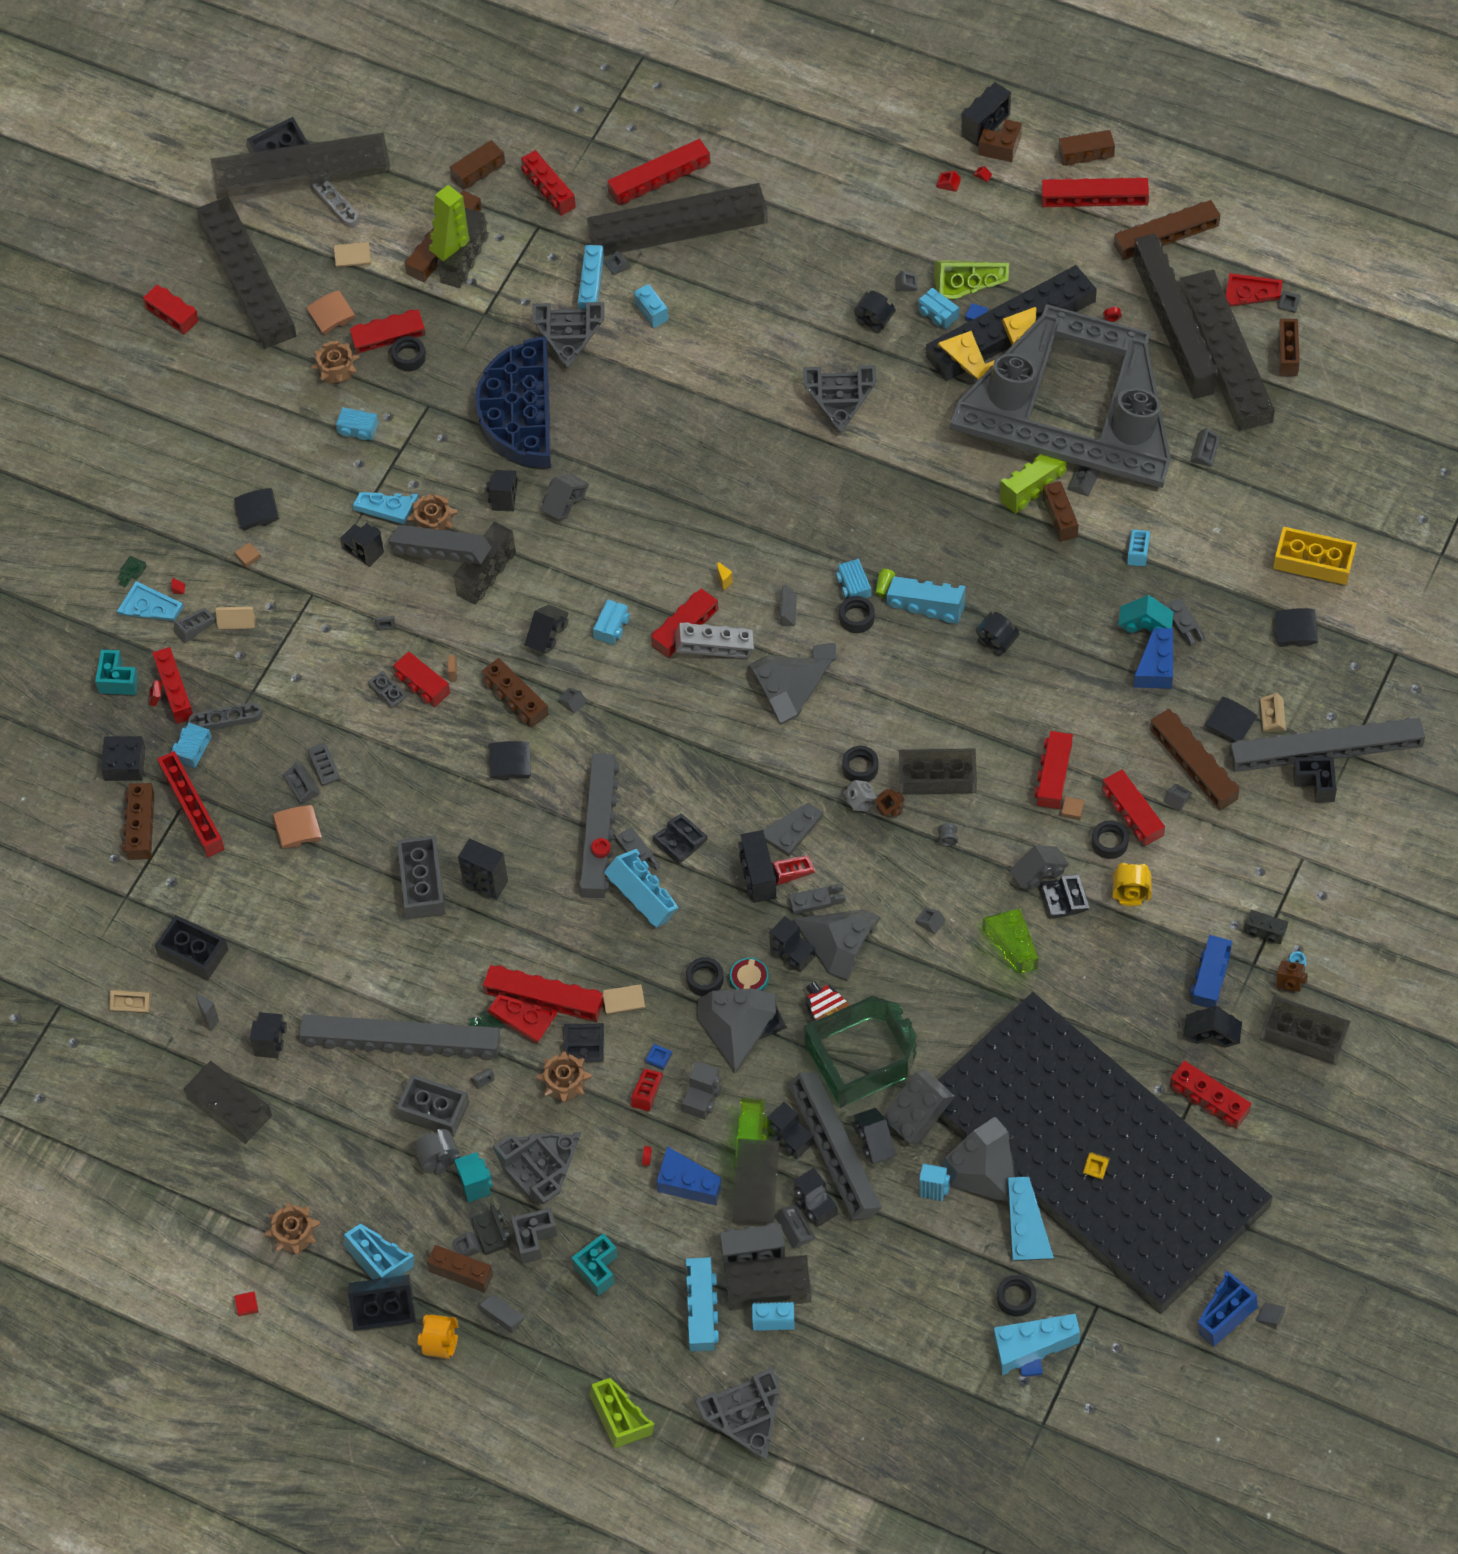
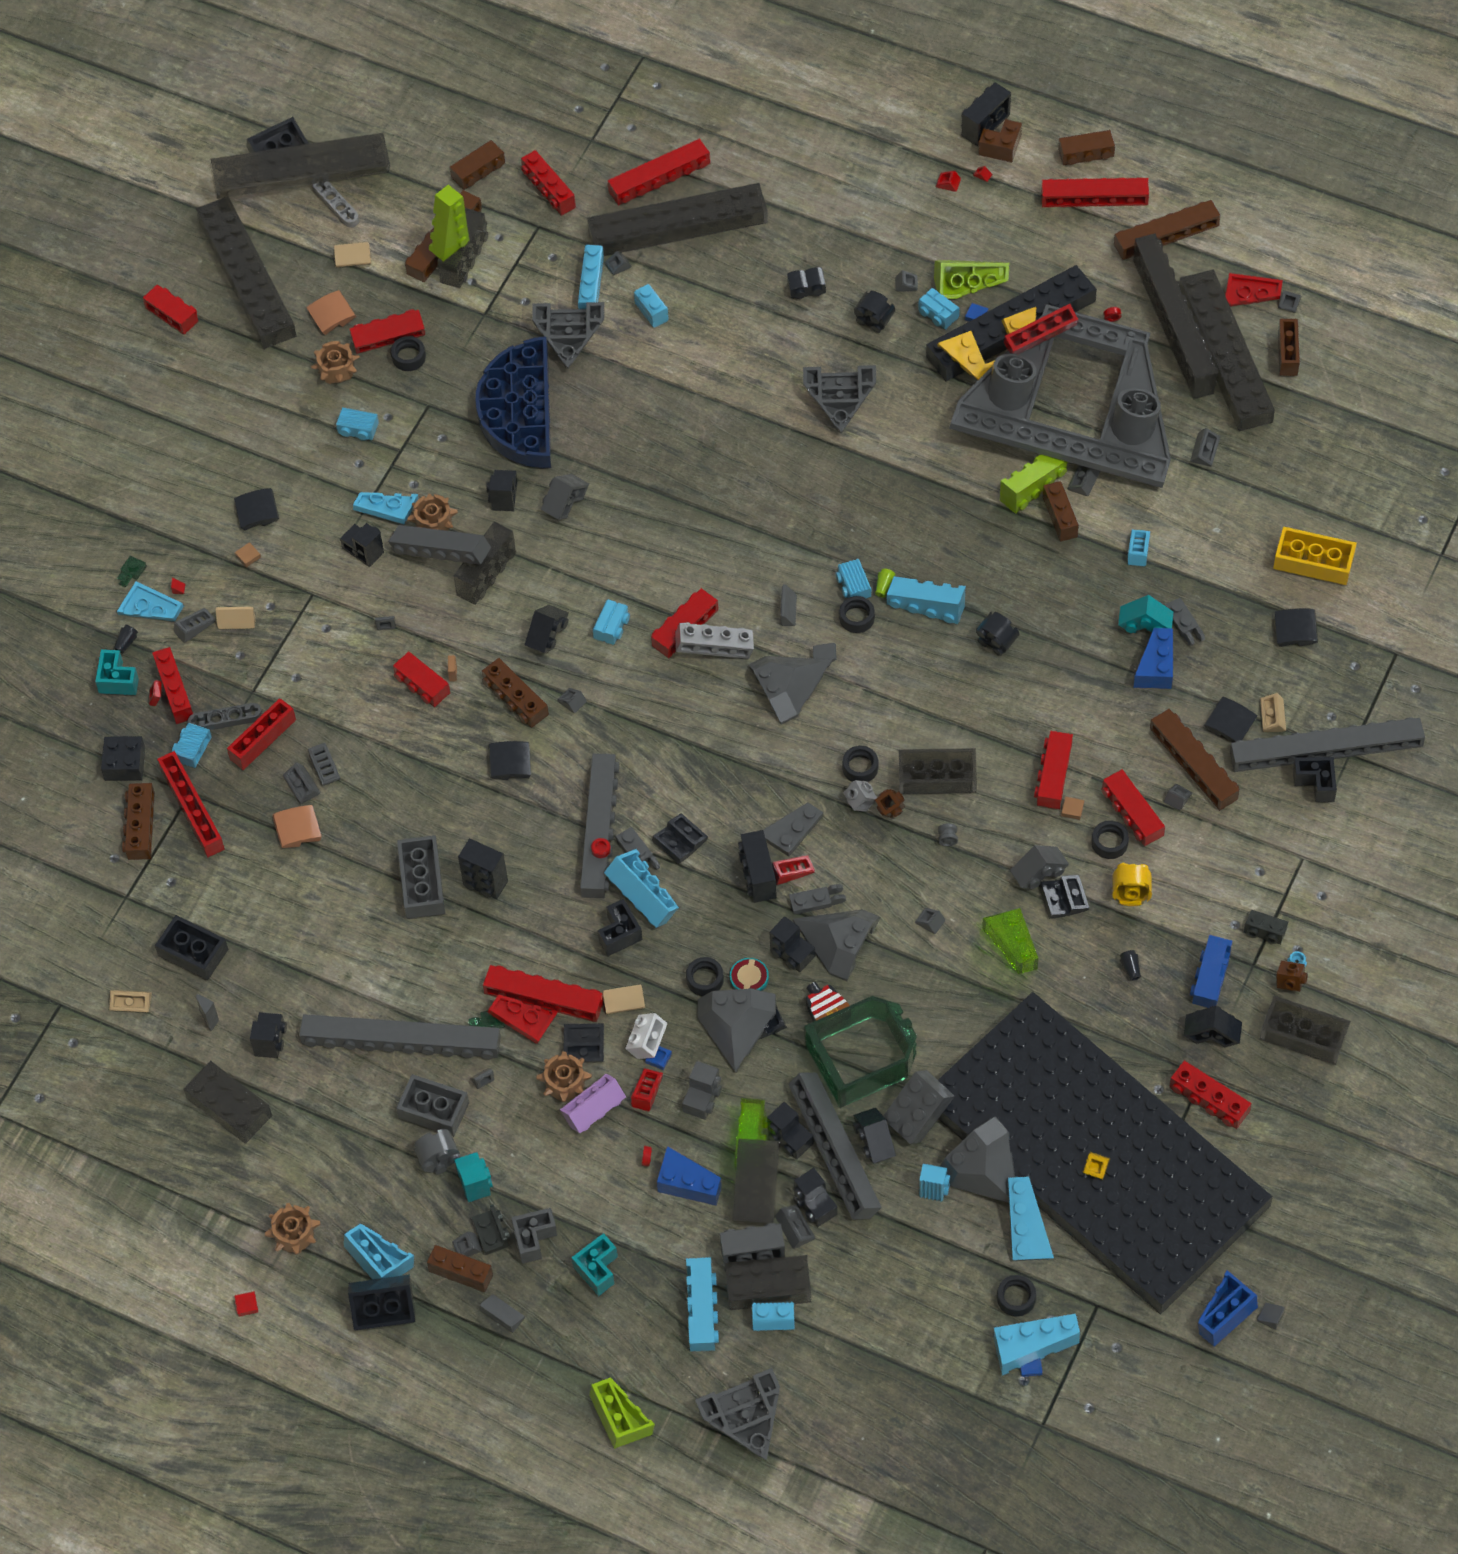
dark grey slope [368,671,407,708] -> none
light orange brick [418,1314,458,1359] -> none
dark grey wedge [493,1132,581,1204] -> none
yellow slope [717,562,733,590] -> none
none -> black cone [114,624,138,654]
none -> red brick [227,698,296,770]
none -> lavender brick [560,1074,626,1133]
none -> black brick [598,899,643,956]
none -> white brick [625,1013,668,1059]
none -> black brick [787,267,826,299]
none -> red brick [1004,304,1078,354]
none -> black cone [1119,950,1141,981]

